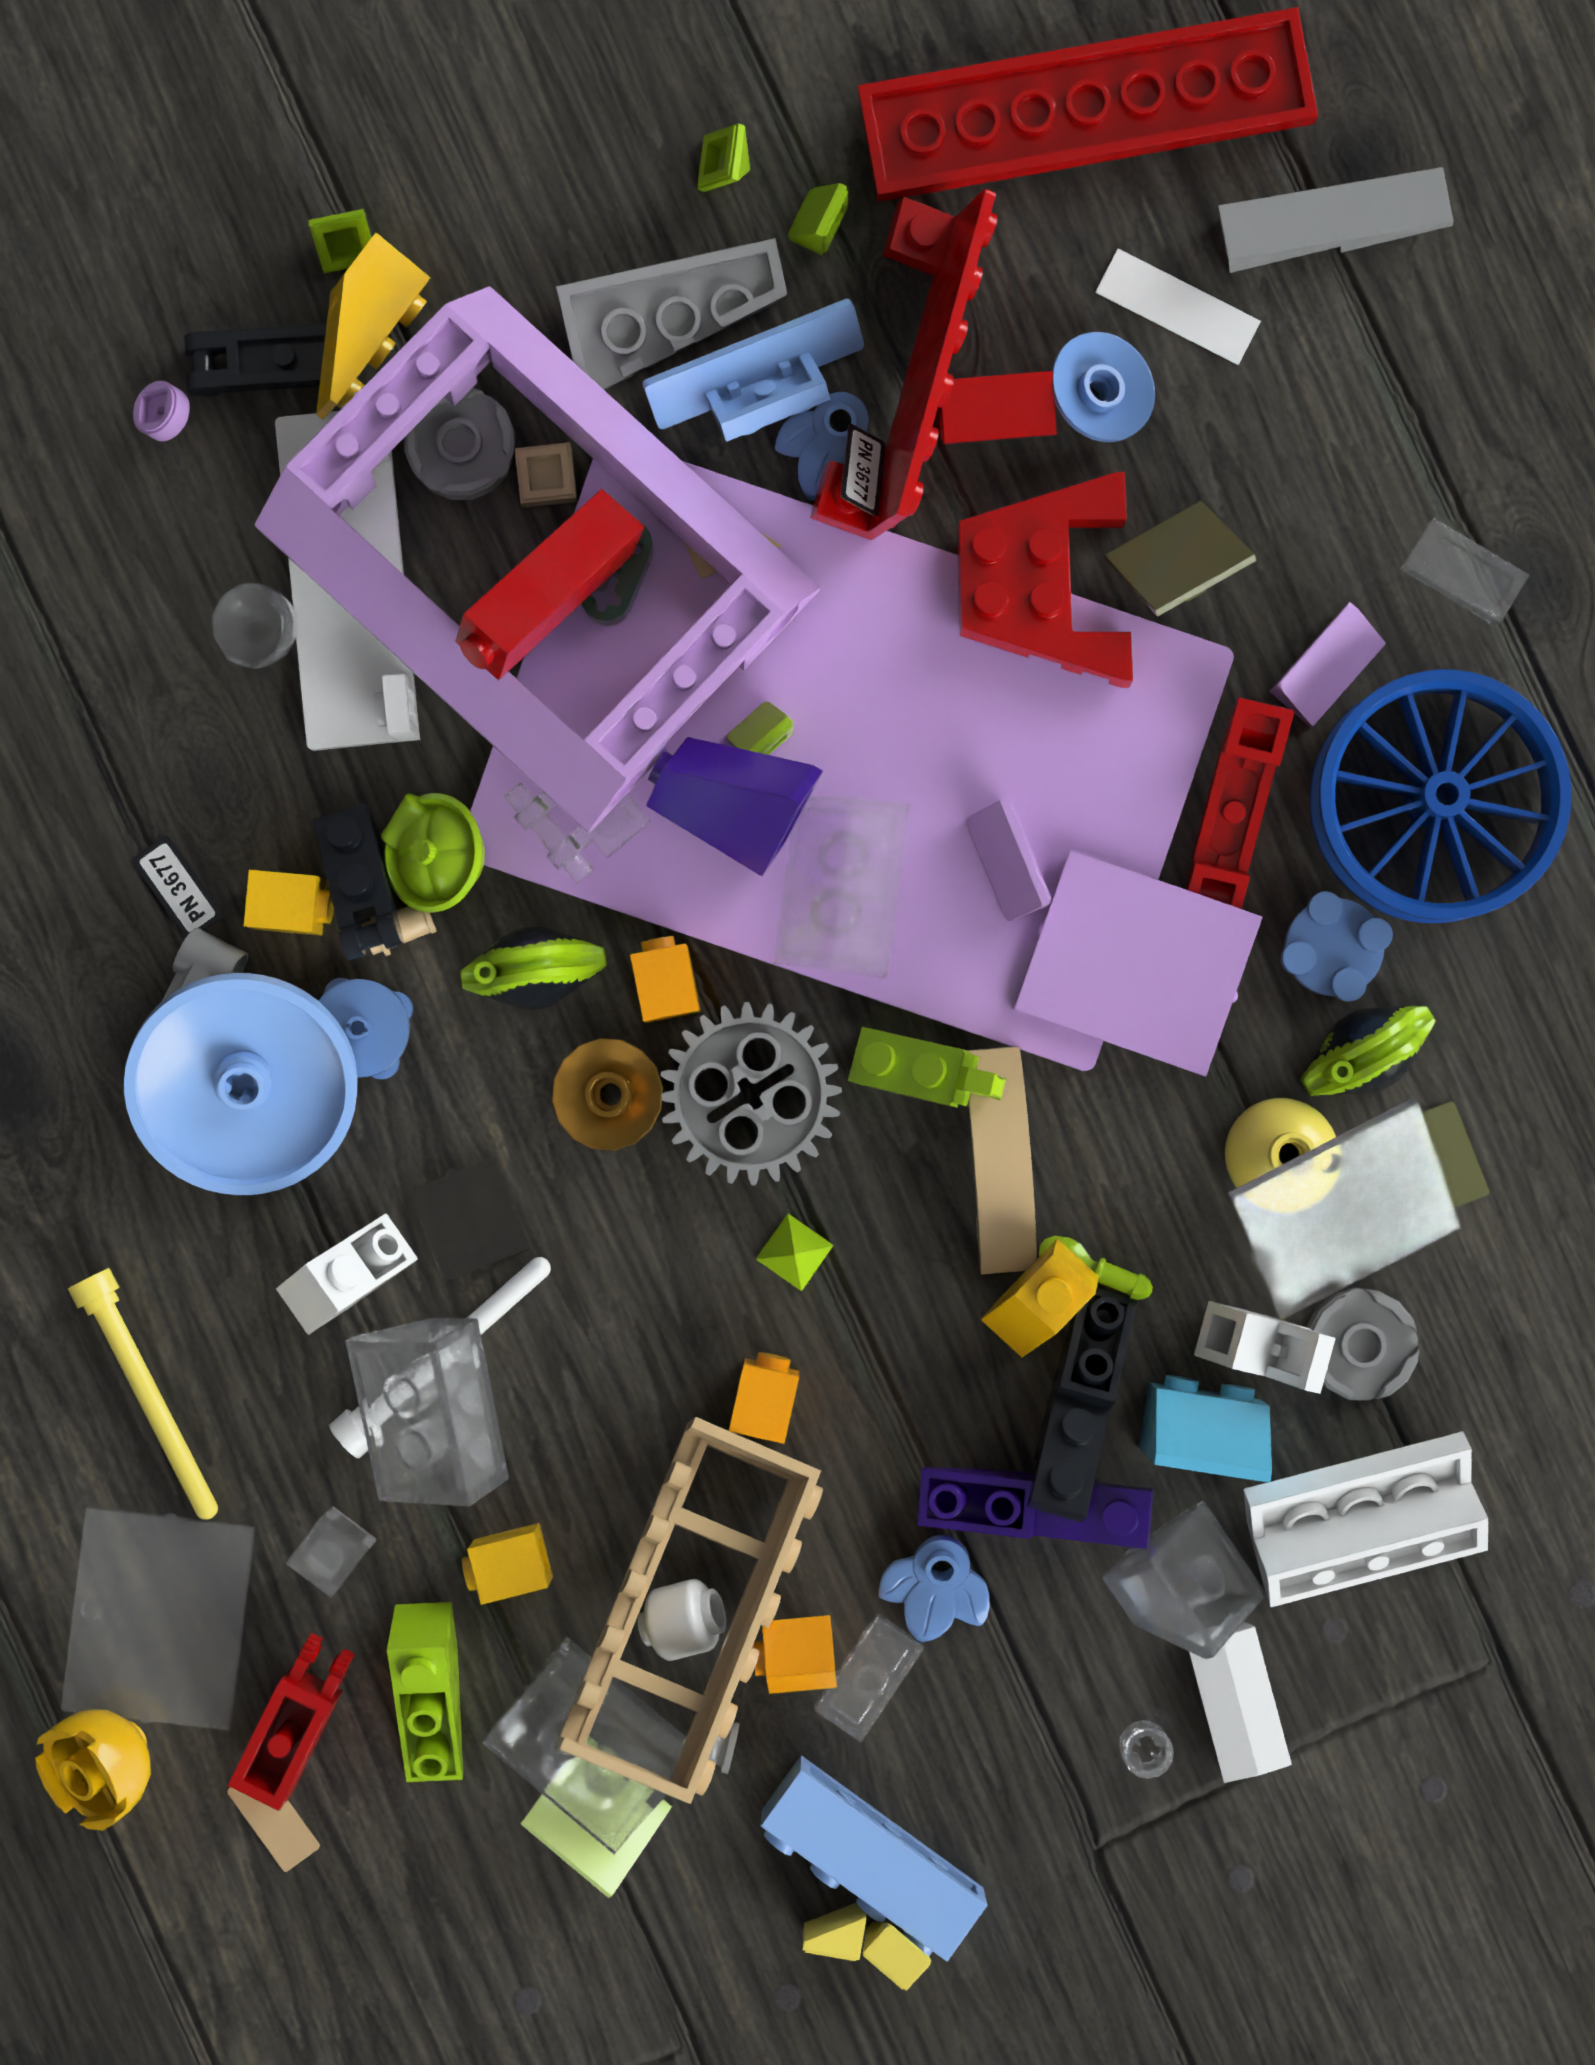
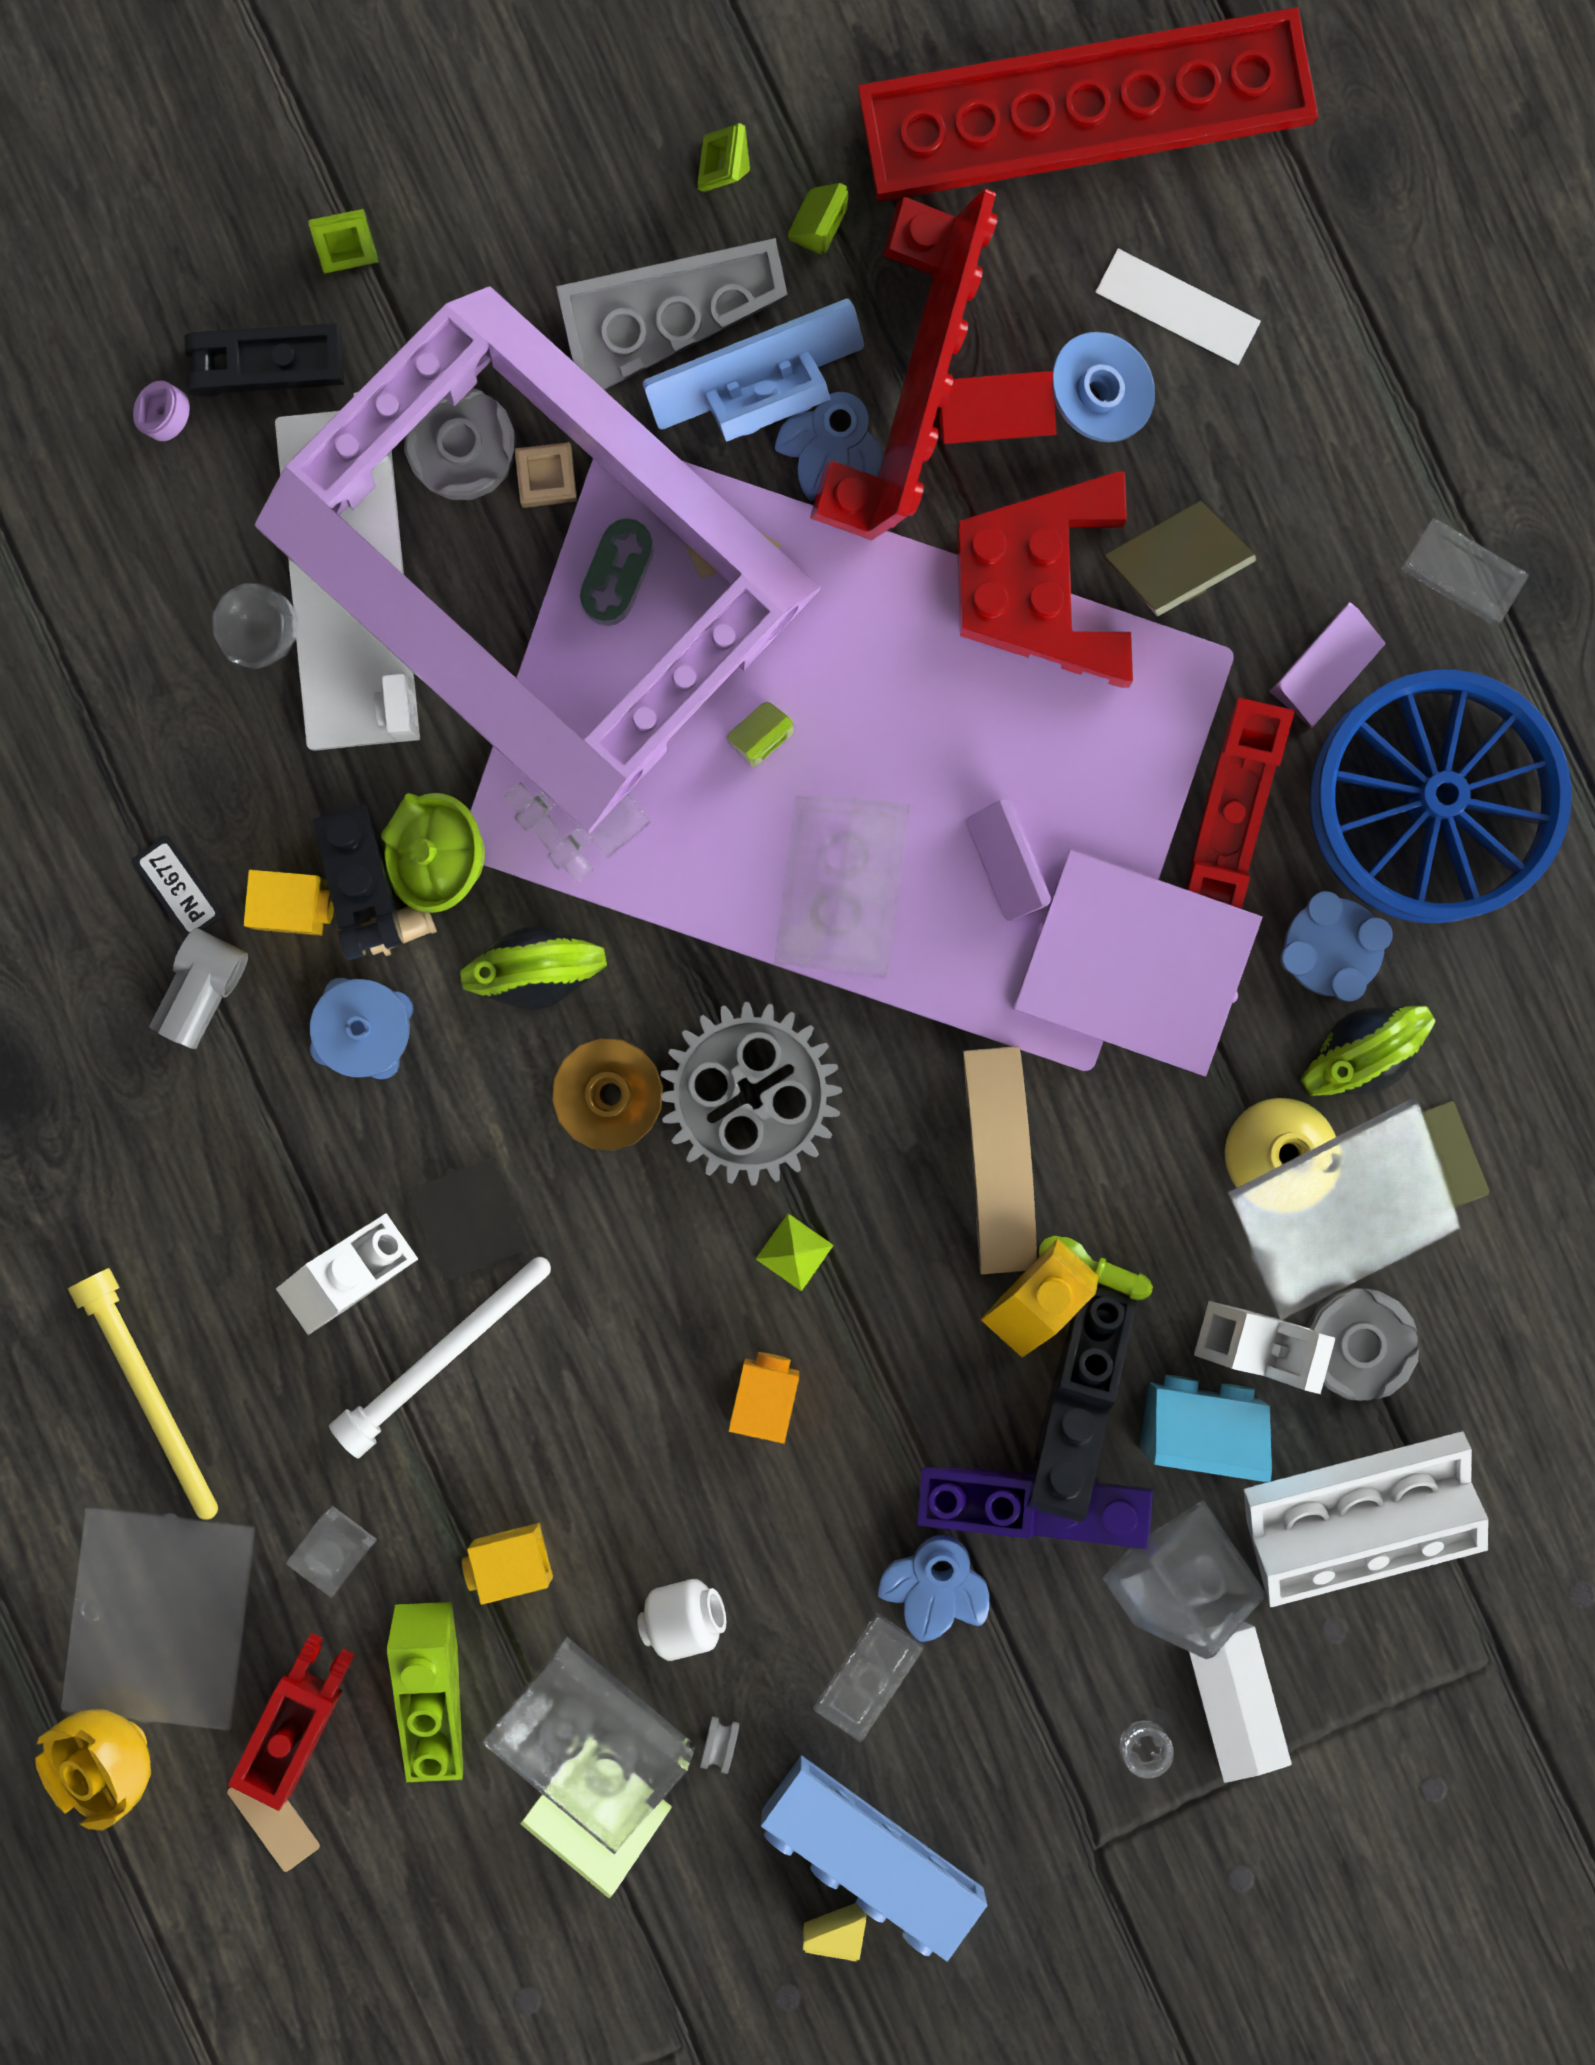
light blue dish [124,973,358,1195] -> none
yellow slope [316,233,431,420] -> none
clear slope [346,1318,509,1507] -> none
red brick [455,489,645,681] -> none
tan window [554,1417,823,1804] -> none
light orange brick [630,936,701,1023] -> none
dark purple slope [646,737,823,876] -> none
light orange brick [753,1615,837,1694] -> none
sticker [840,424,886,516] -> none
lime hinge [848,1027,1006,1108] -> none
light yellow slope [863,1922,931,1991] -> none
light grey slope [1218,167,1454,273] -> none

